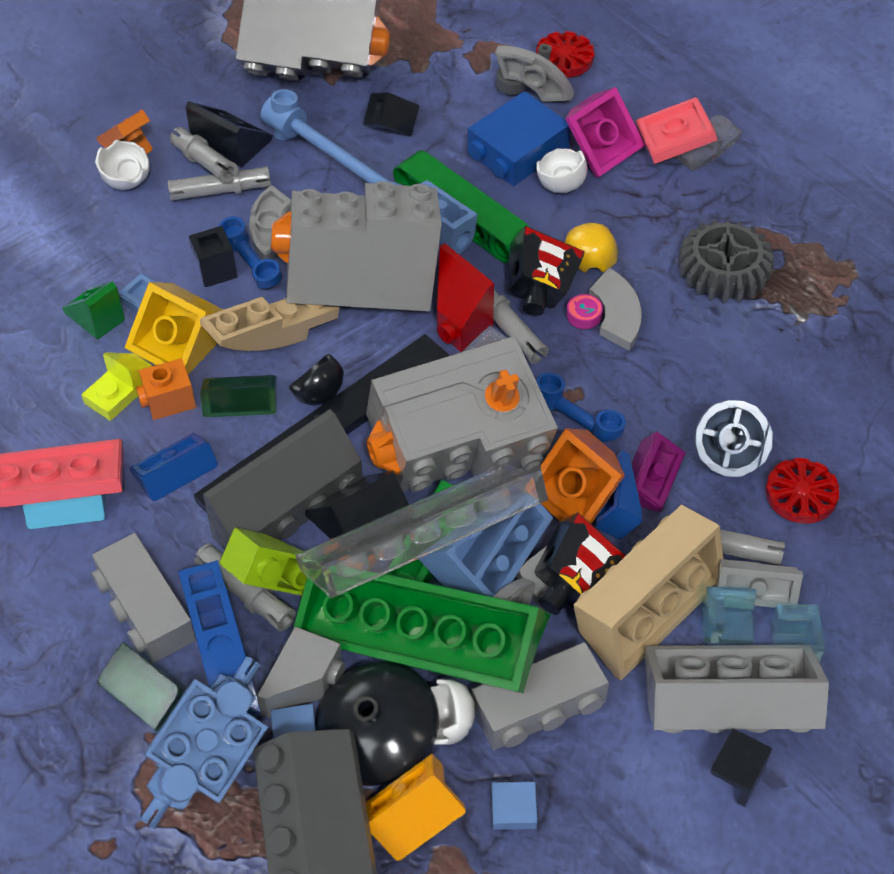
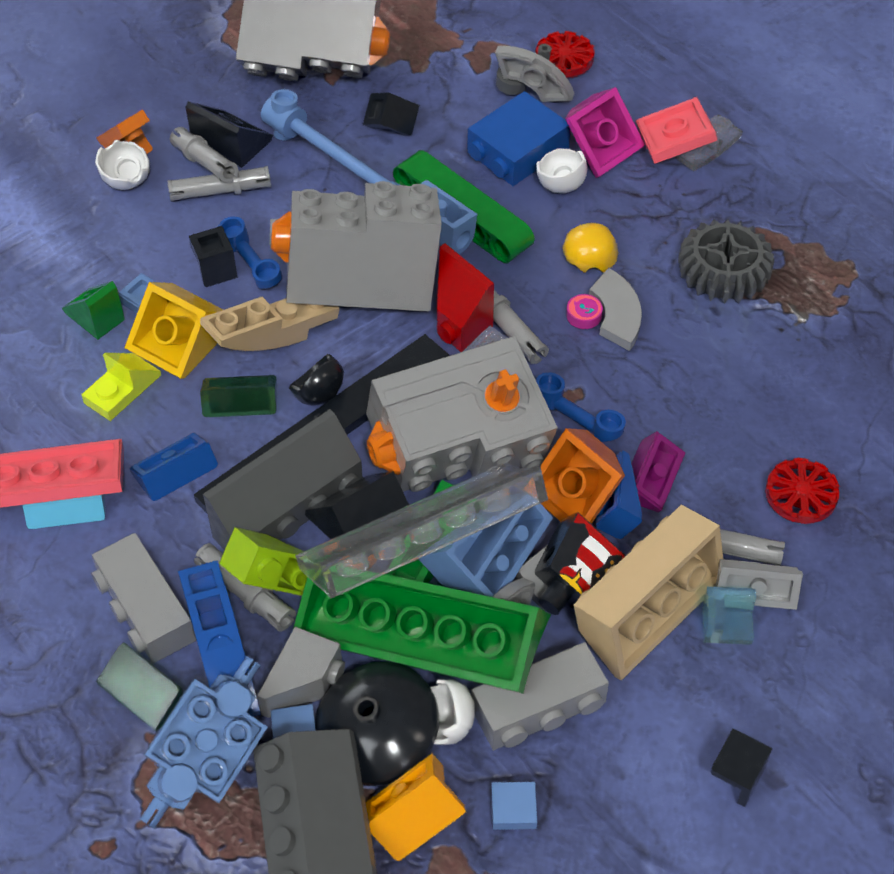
orange brick [135,358,196,420] -> none
light grey tile [249,185,291,260] -> none
black torso [508,226,585,316] -> none
light grey slope [645,645,829,733] -> none
sand blue cylinder [694,400,773,477] -> none
clear light blue panel [771,604,825,663] -> none

